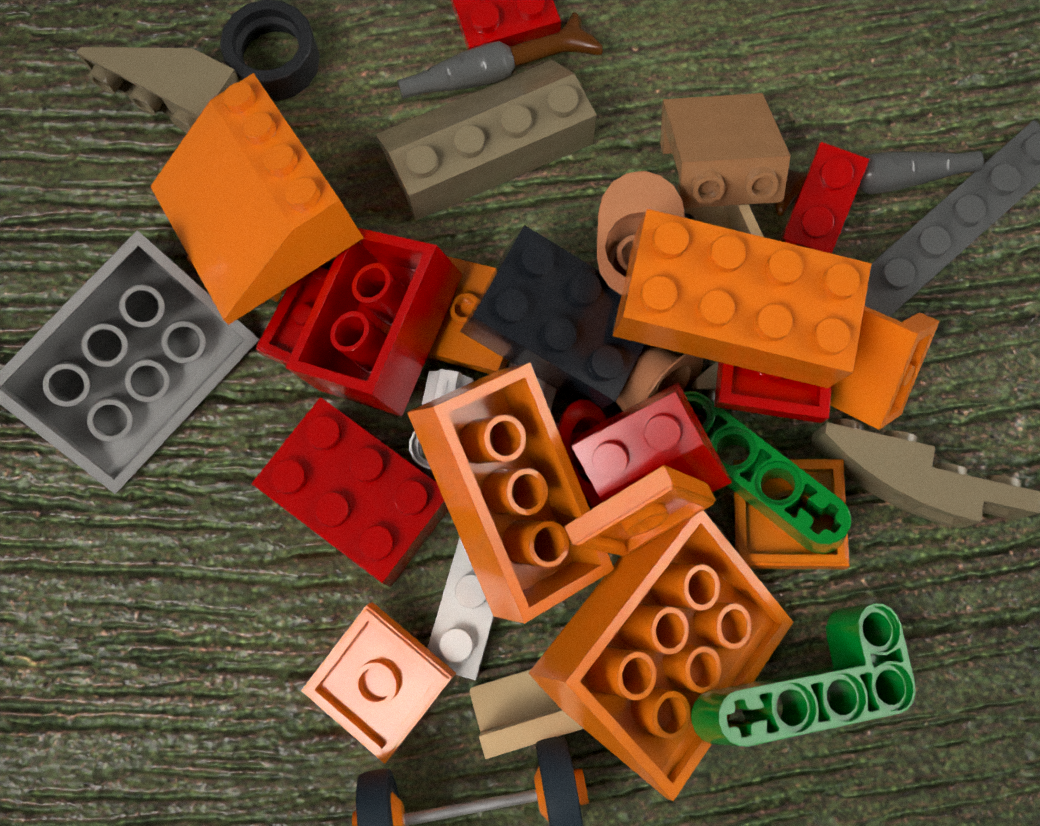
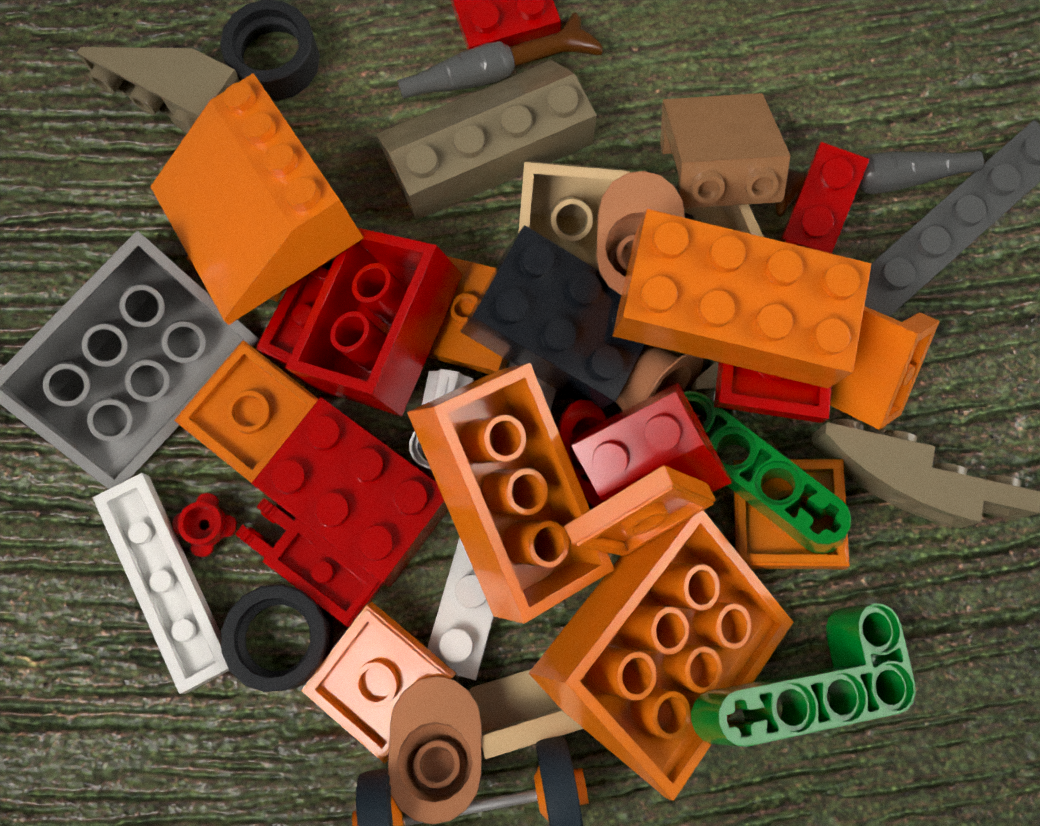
none -> white plate [92,473,229,694]
none -> red plate [172,493,237,557]
none -> orange plate [174,340,318,483]
none -> black tyre [221,584,333,692]
none -> red hinge [235,498,384,627]
none -> nougat piece [388,676,482,825]
none -> tan slope [518,161,630,270]

